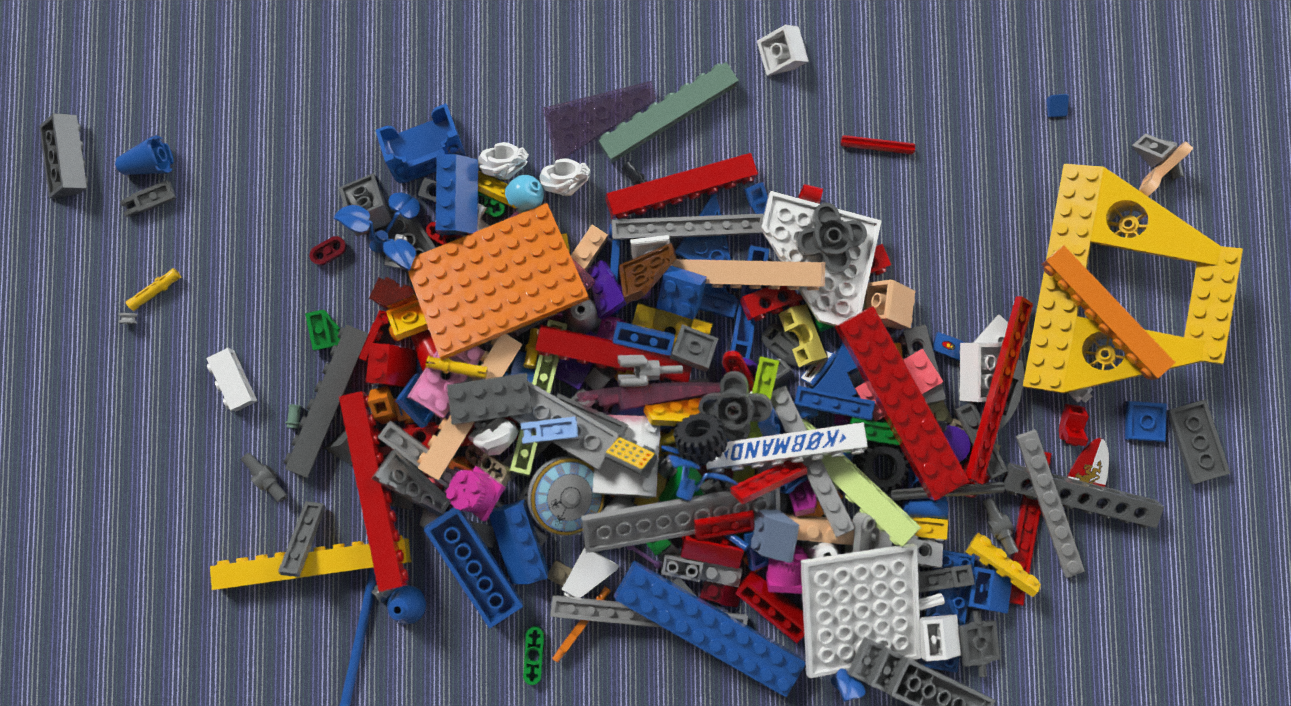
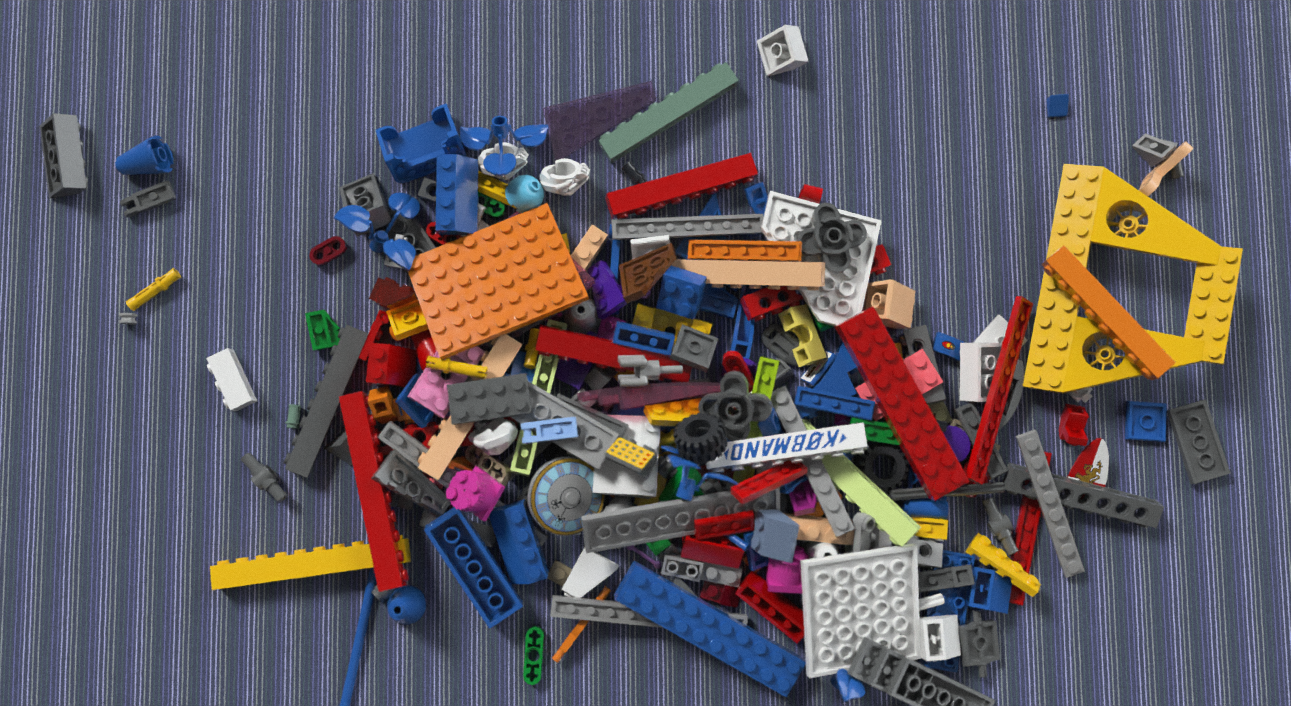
dark grey plate [278,501,326,577] -> none
red axle [841,135,915,155] -> none
none -> blue plant [460,116,549,176]
none -> orange tile [688,240,802,262]

